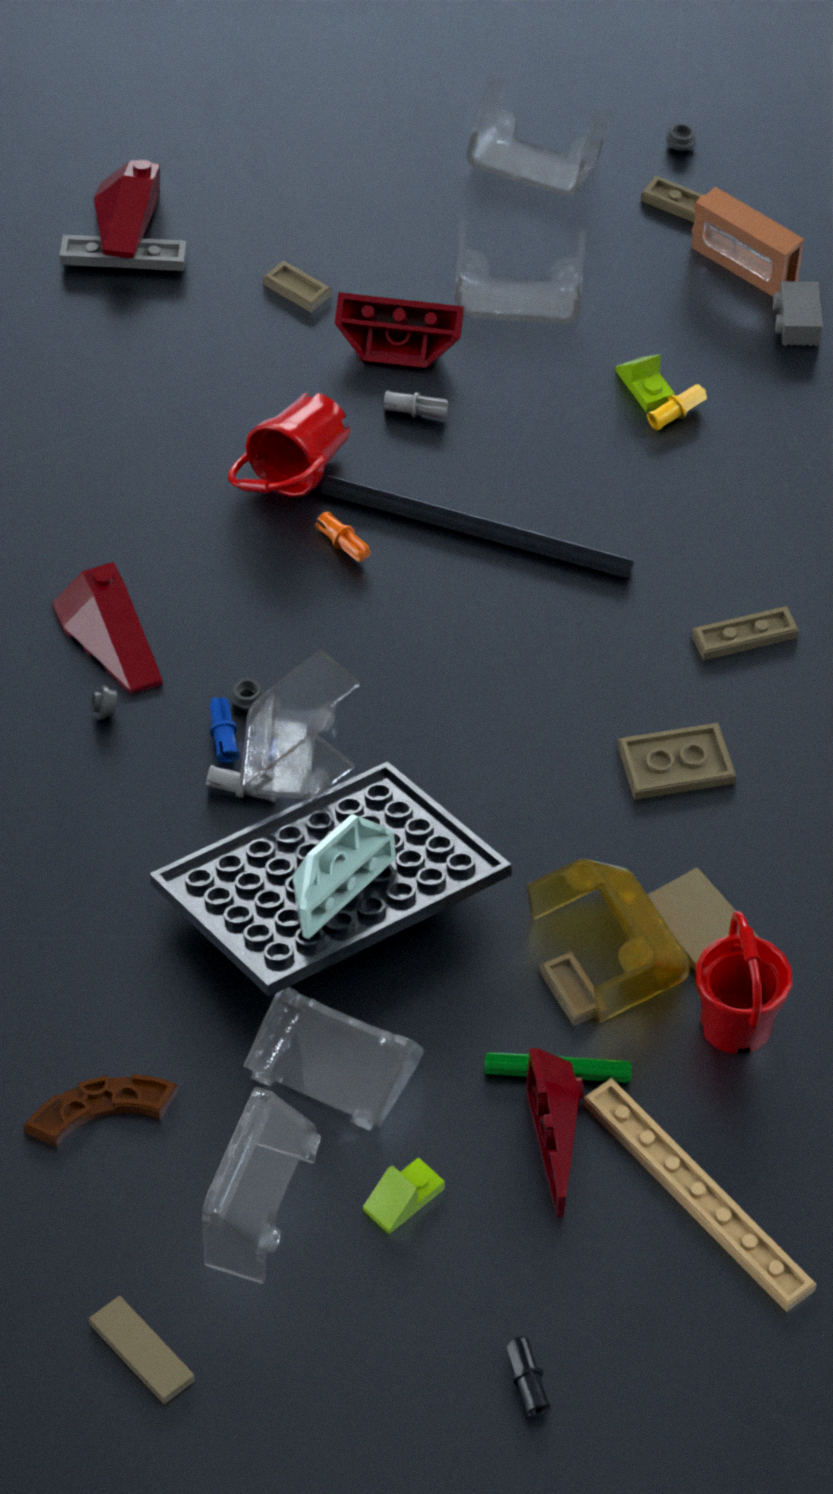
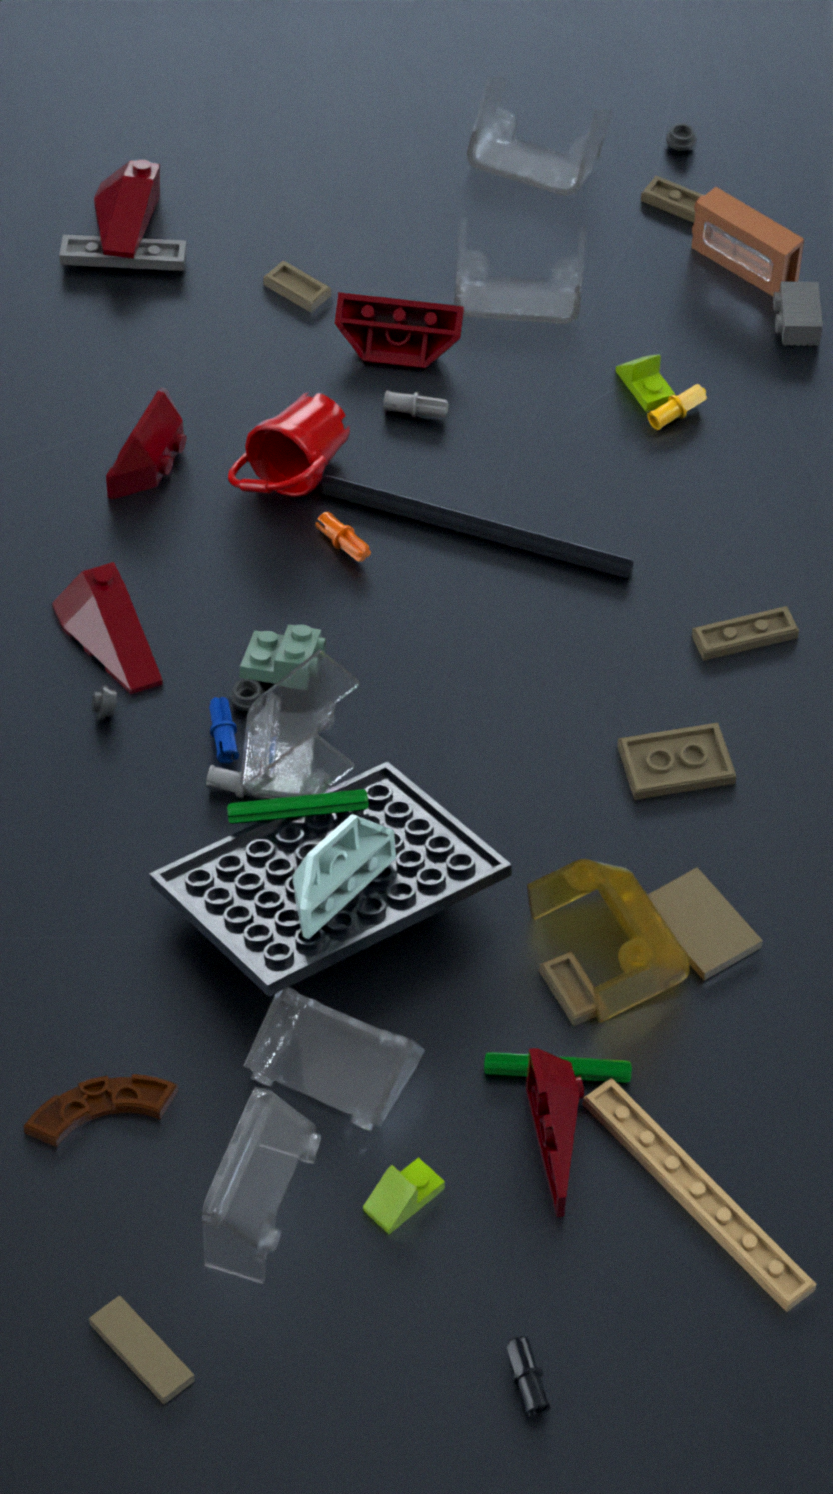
red piece [696,911,793,1054] -> none
none -> dark red wedge [106,387,187,499]
none -> green axle [227,789,368,824]
none -> sand green plate [239,624,326,689]

